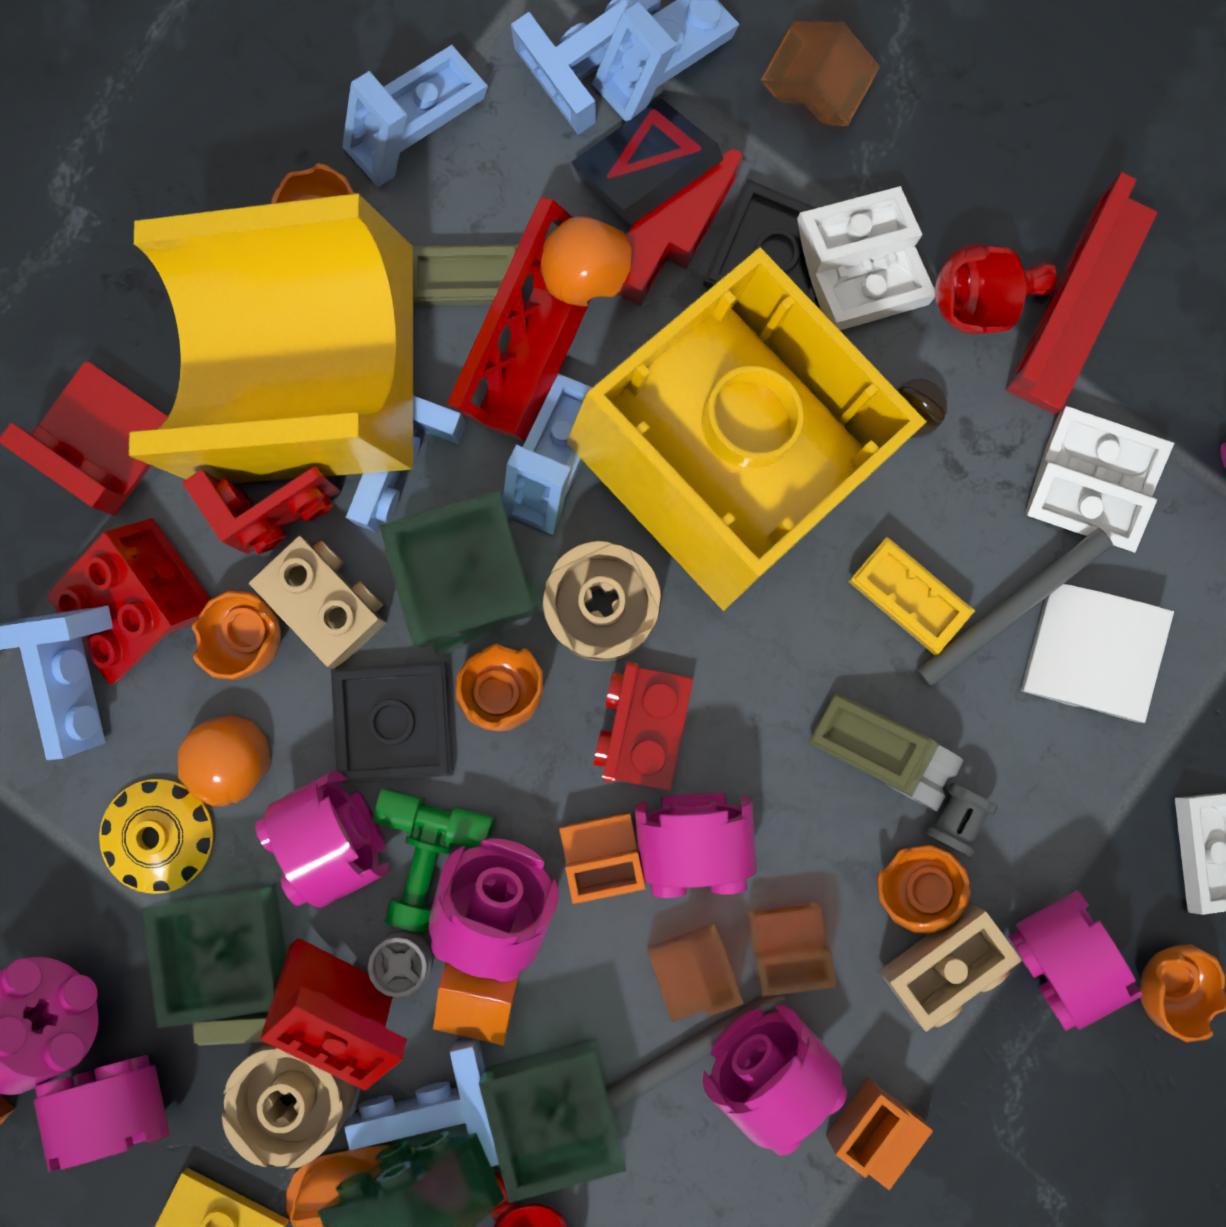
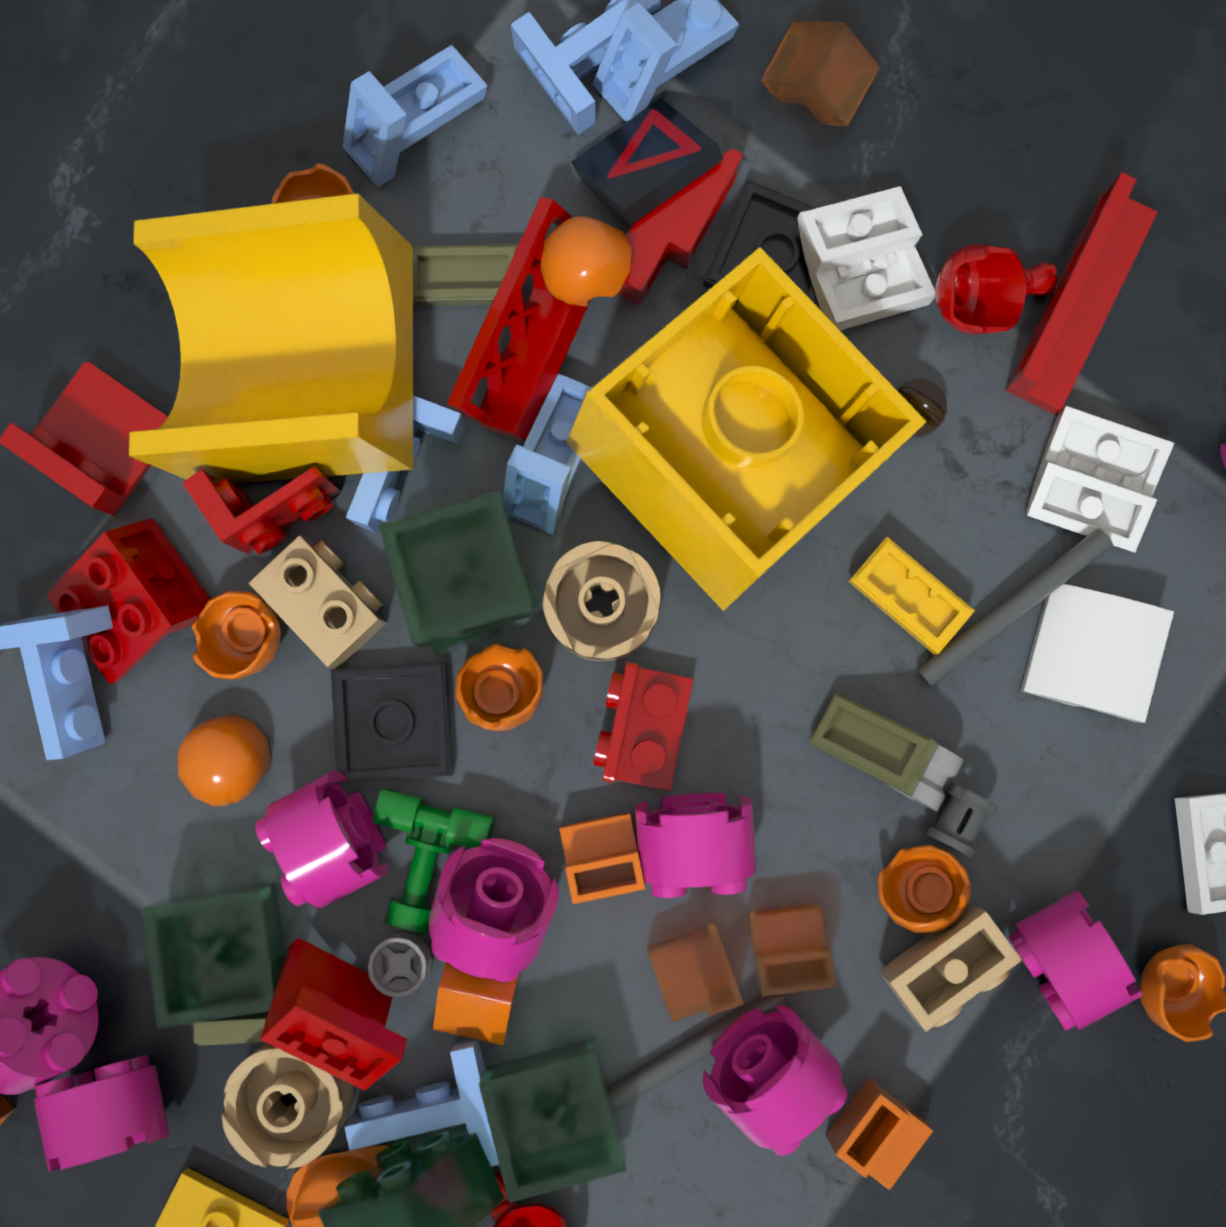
yellow dish [99,779,214,894] -> none

